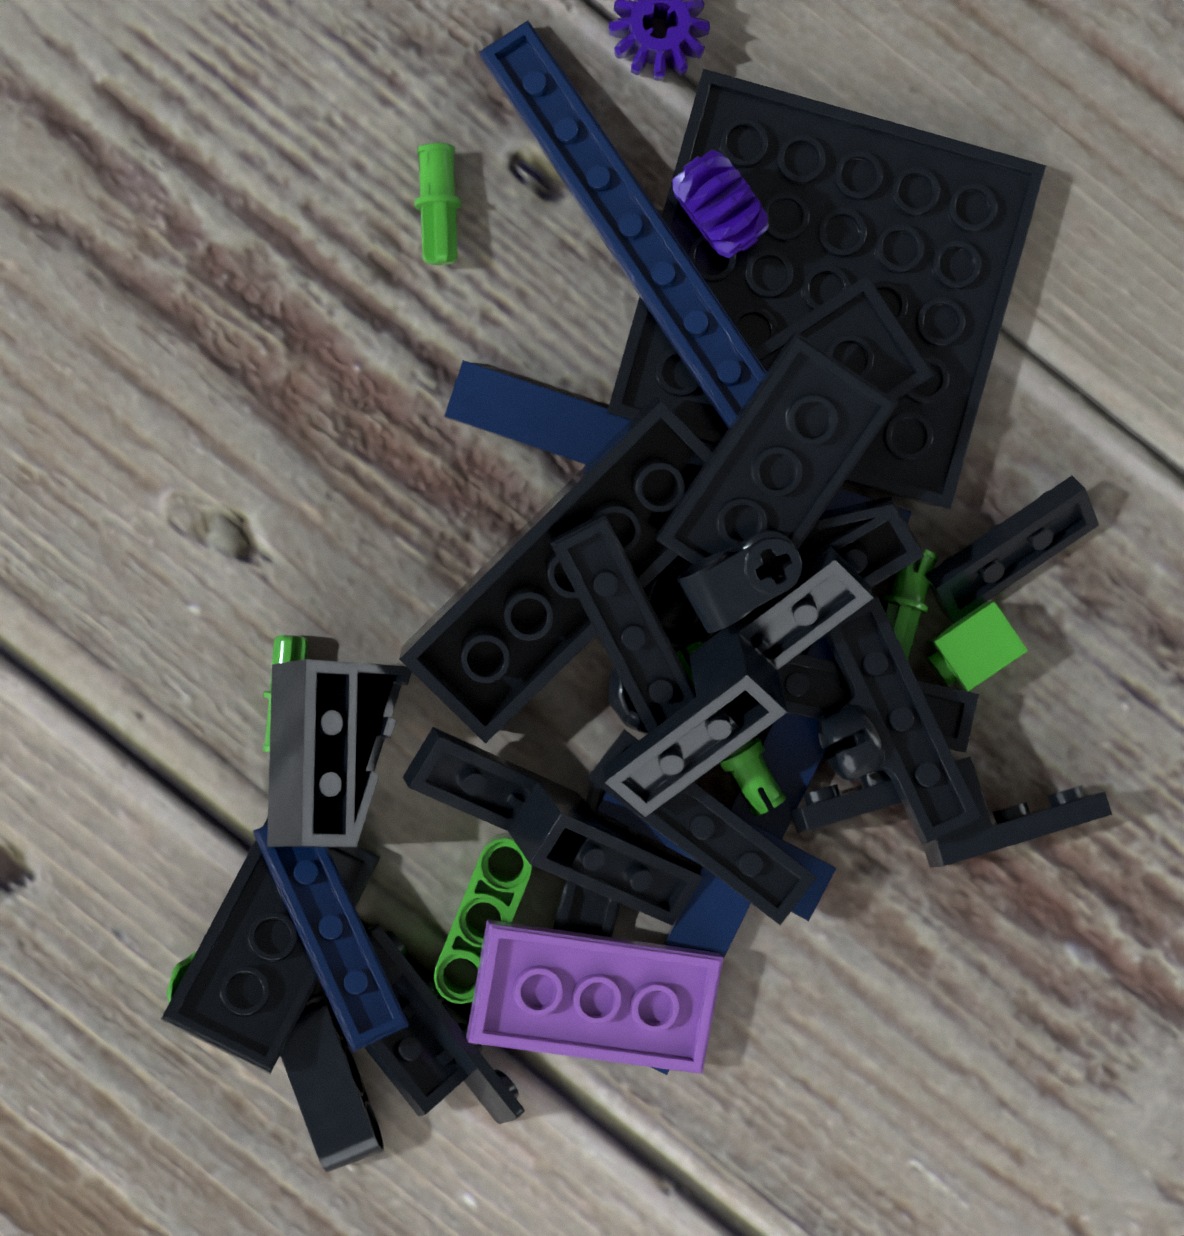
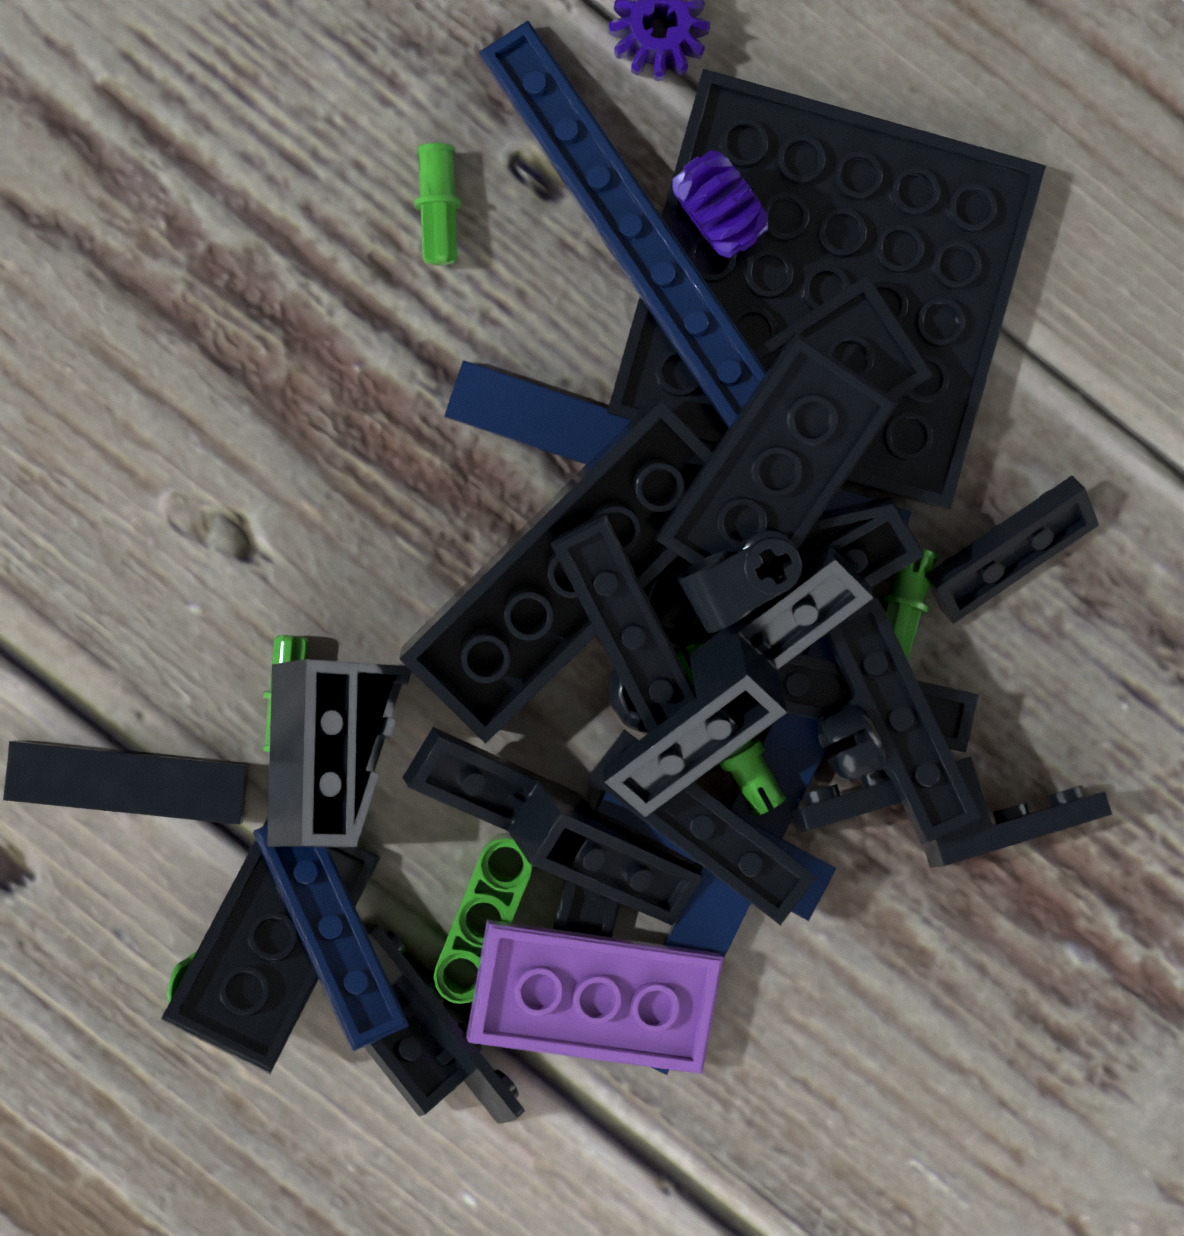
black beam [280,990,384,1172] -> none
bright green brick [926,601,1028,691] -> none
none -> black tile [3,740,249,825]

